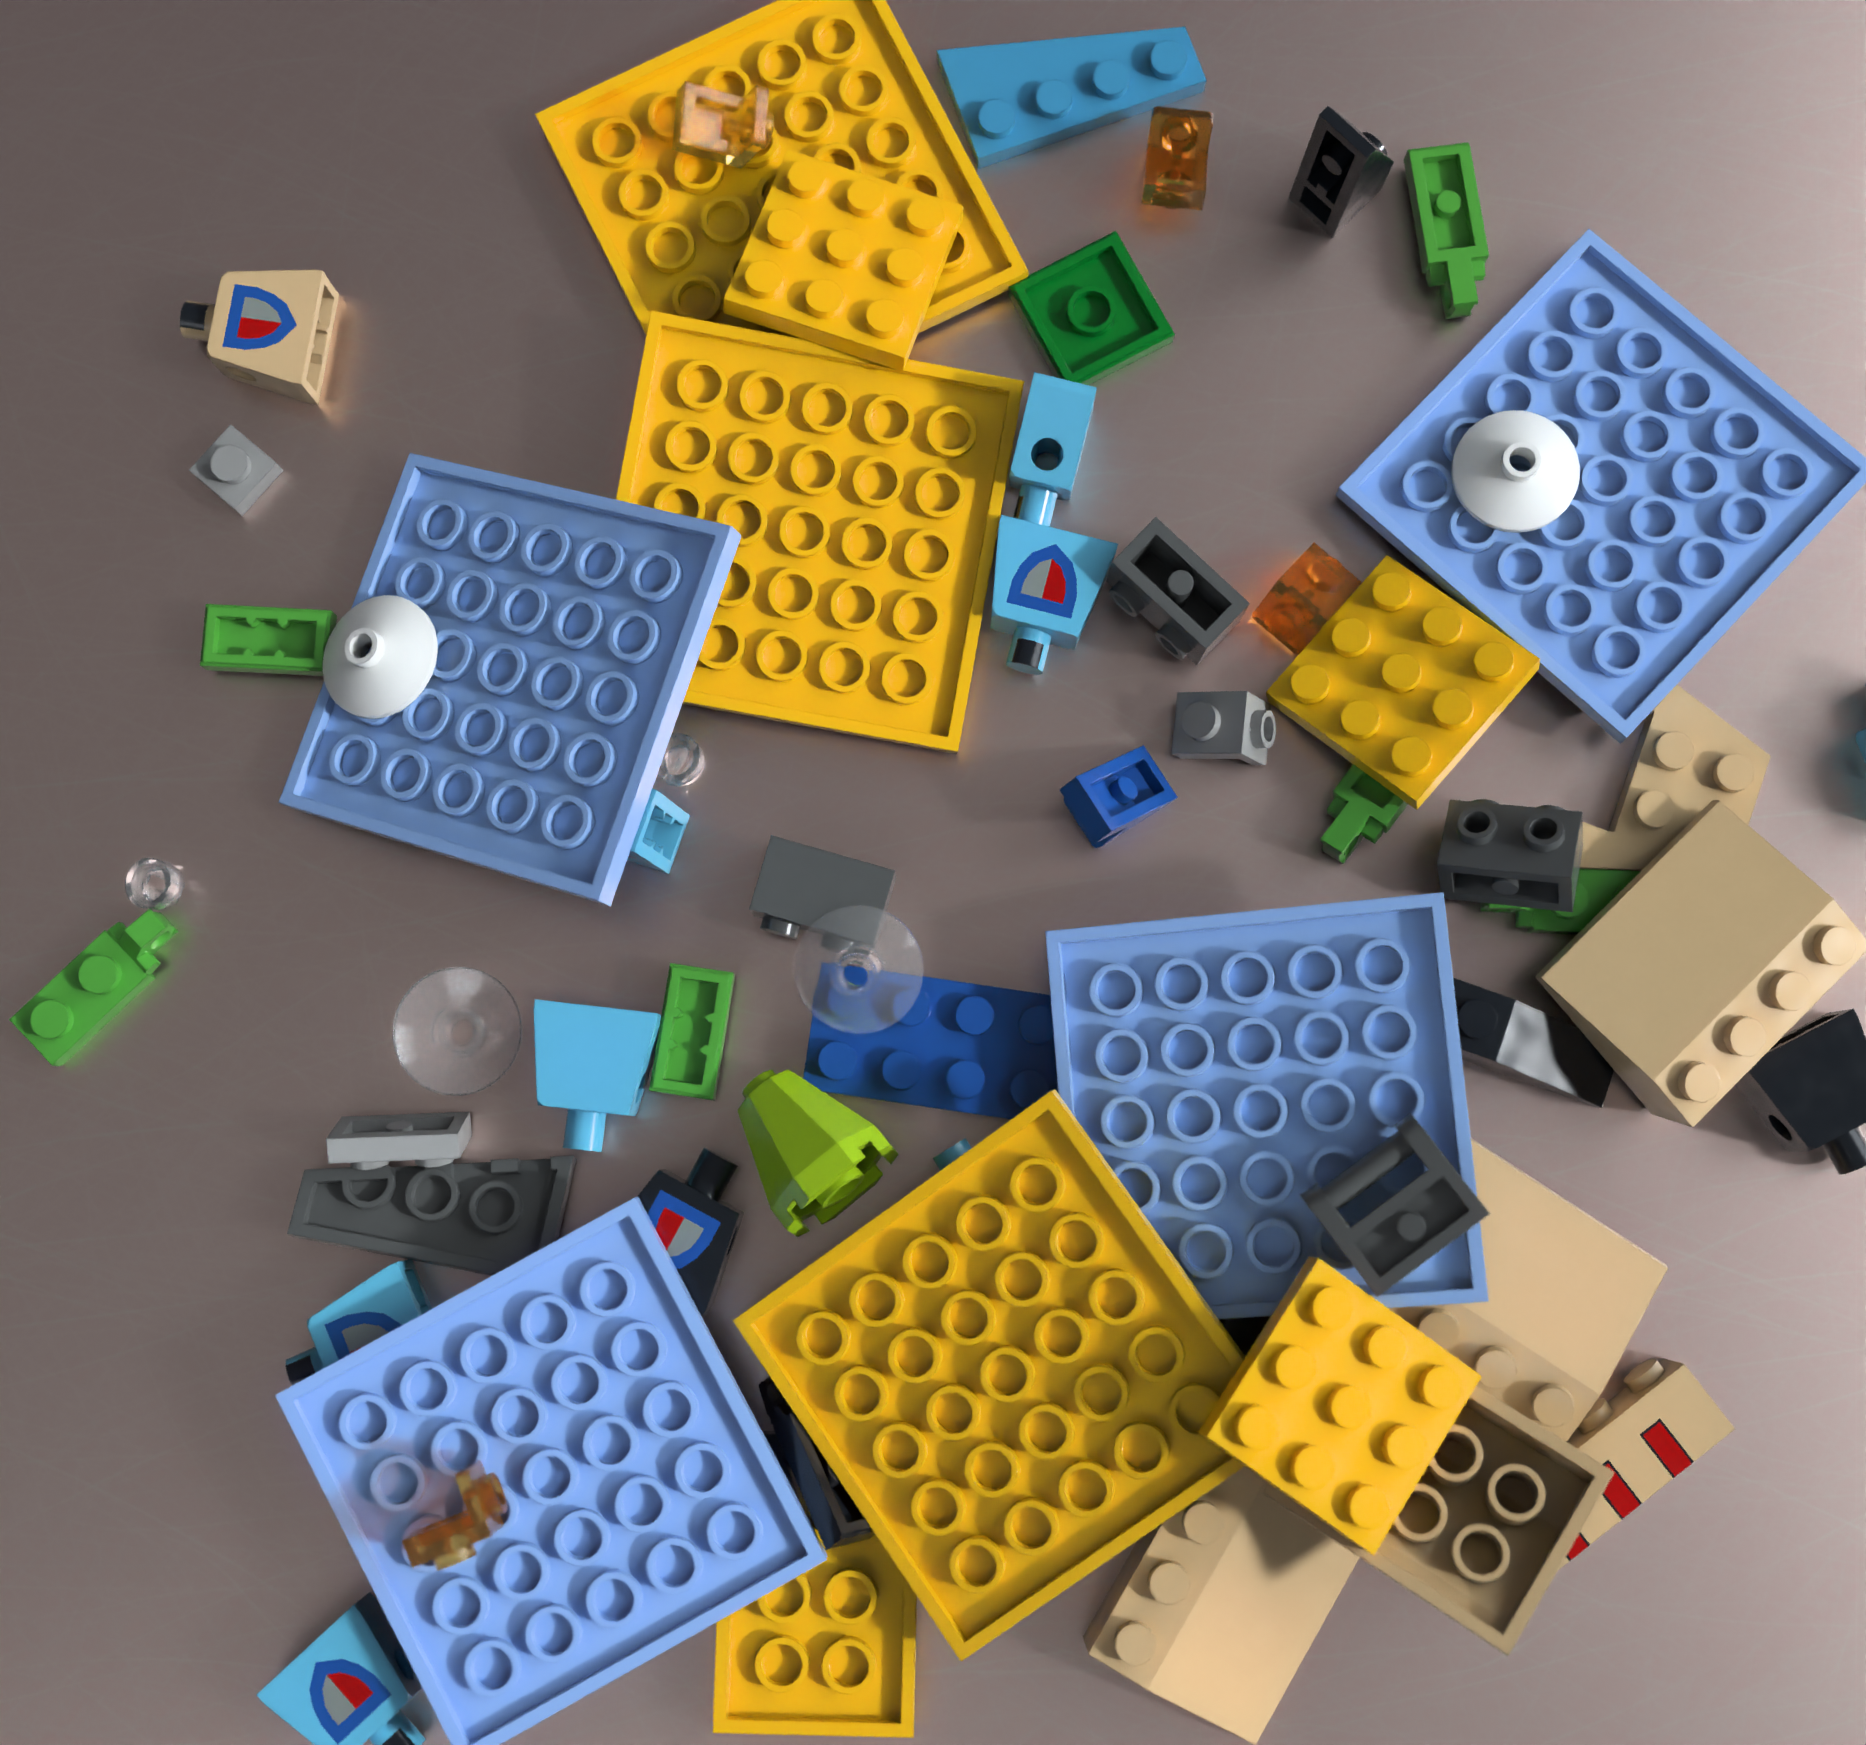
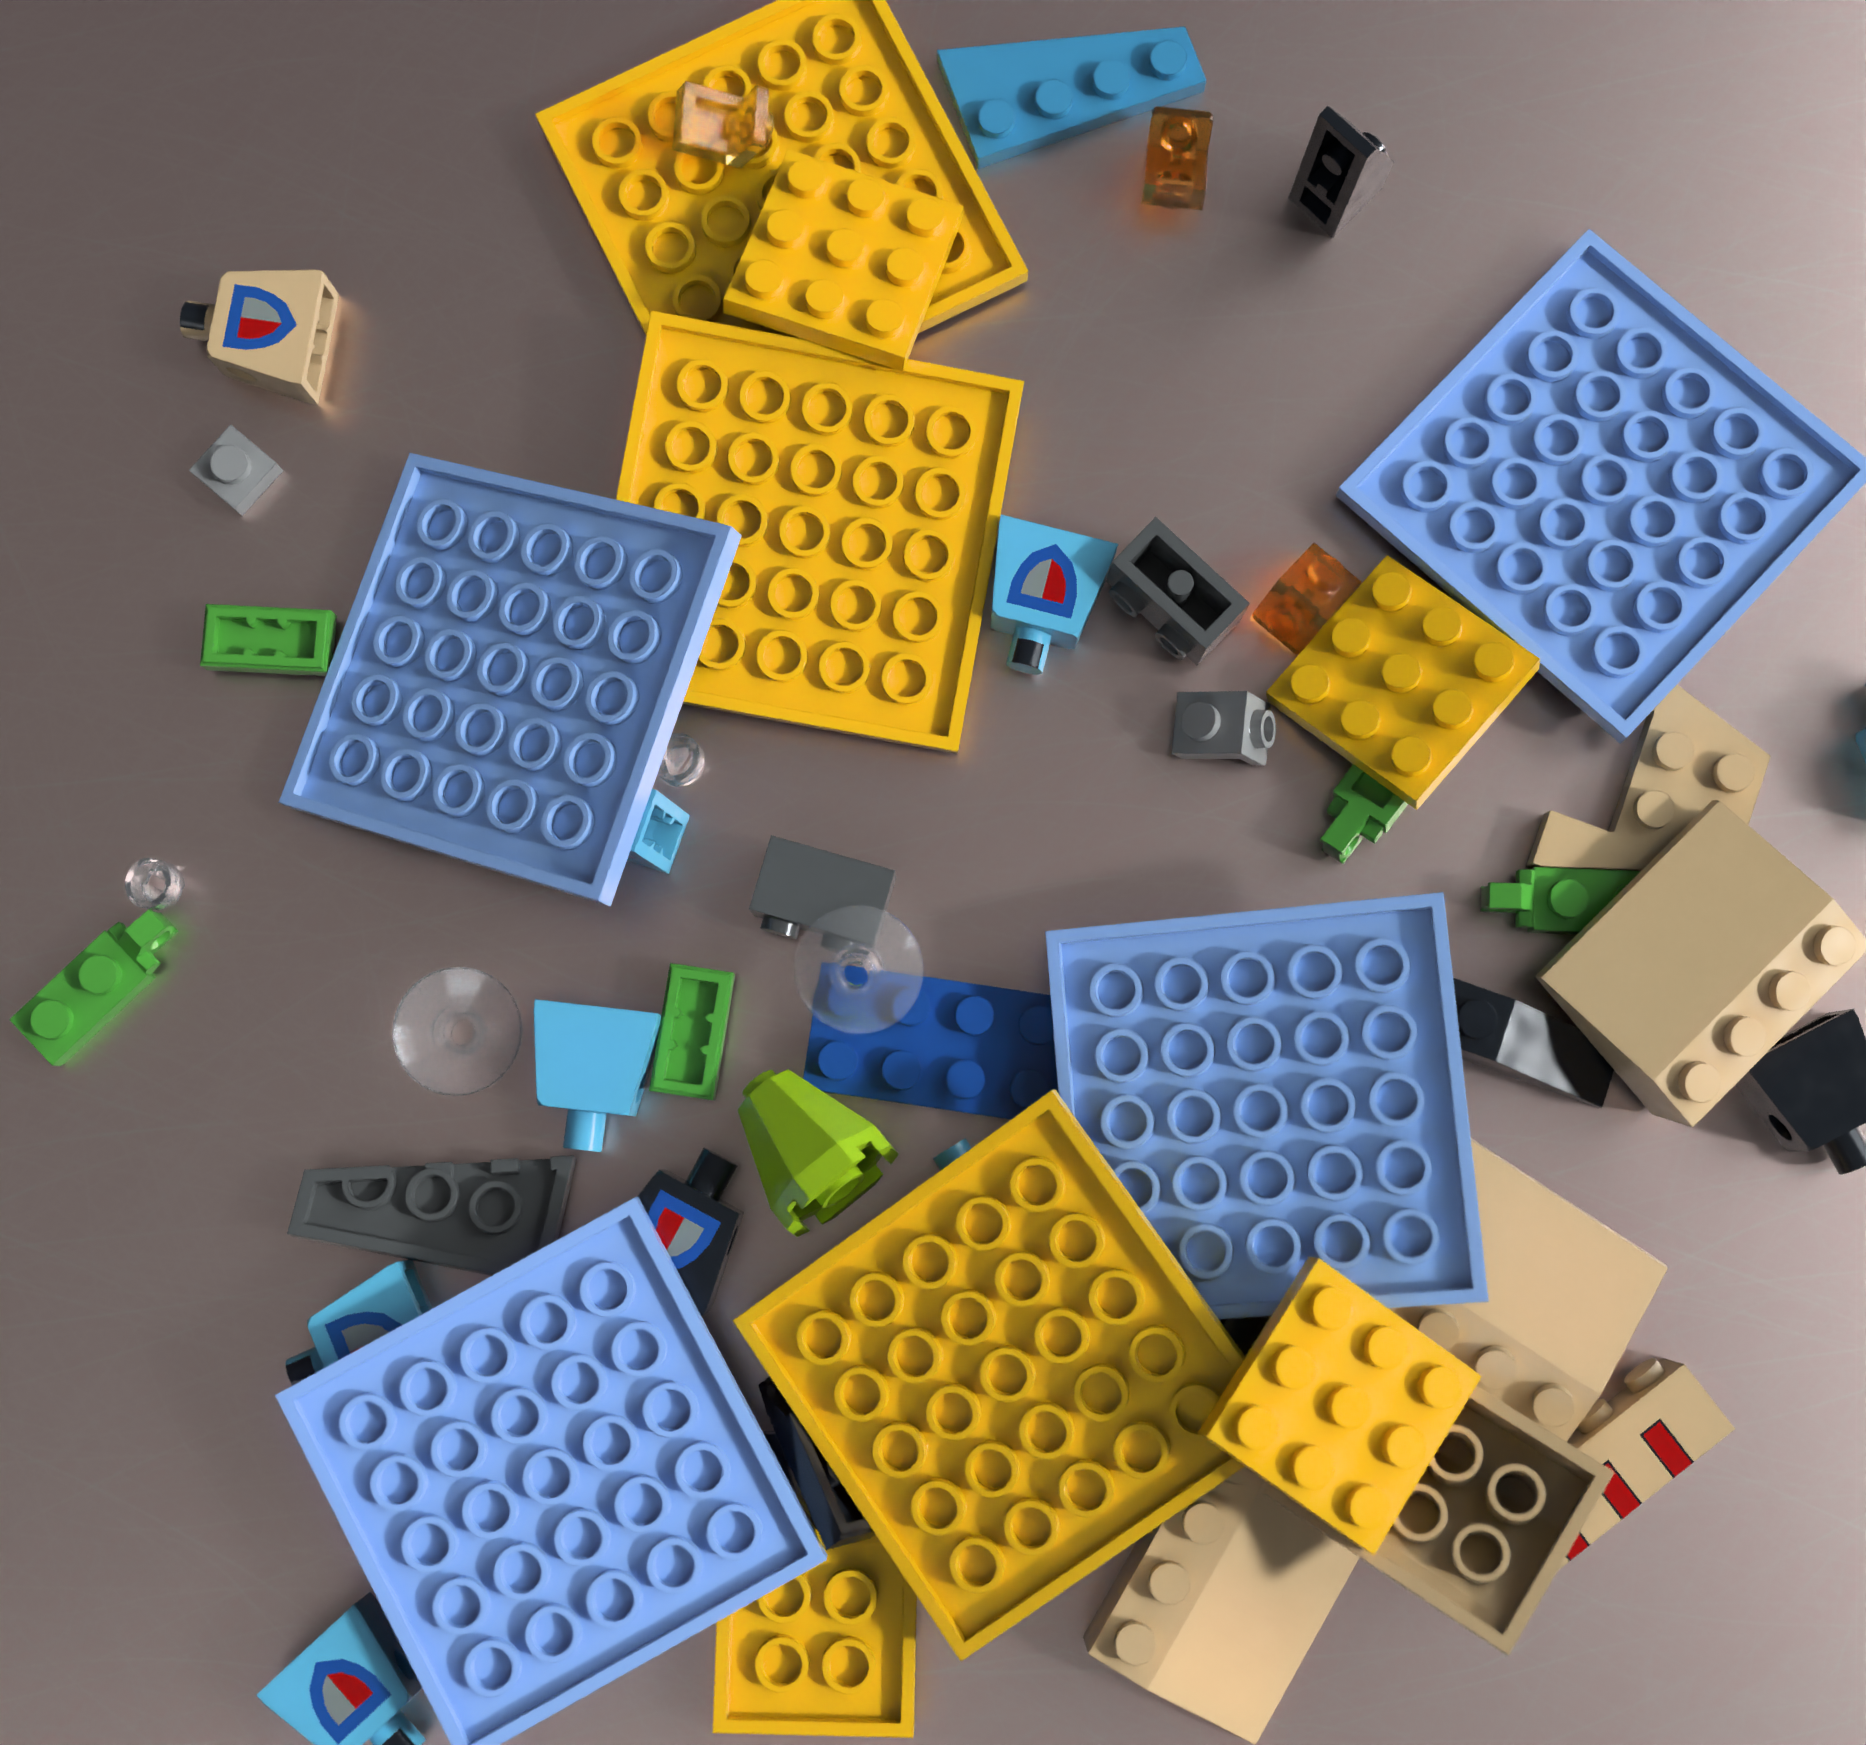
white dish [323,595,438,719] -> none
light grey plate [326,1112,472,1170] -> none
clear orange bracket [402,1460,507,1571] -> none
green tile [1008,231,1175,385] -> none
medium azure torso [1009,372,1097,527] -> none
blue slope [1059,745,1178,848] -> none
dark grey plate [1301,1113,1490,1297] -> none
bright green hinge [1404,142,1489,319] -> none
dark grey brick [1437,799,1583,912] -> none
white dish [1451,410,1580,533] -> none

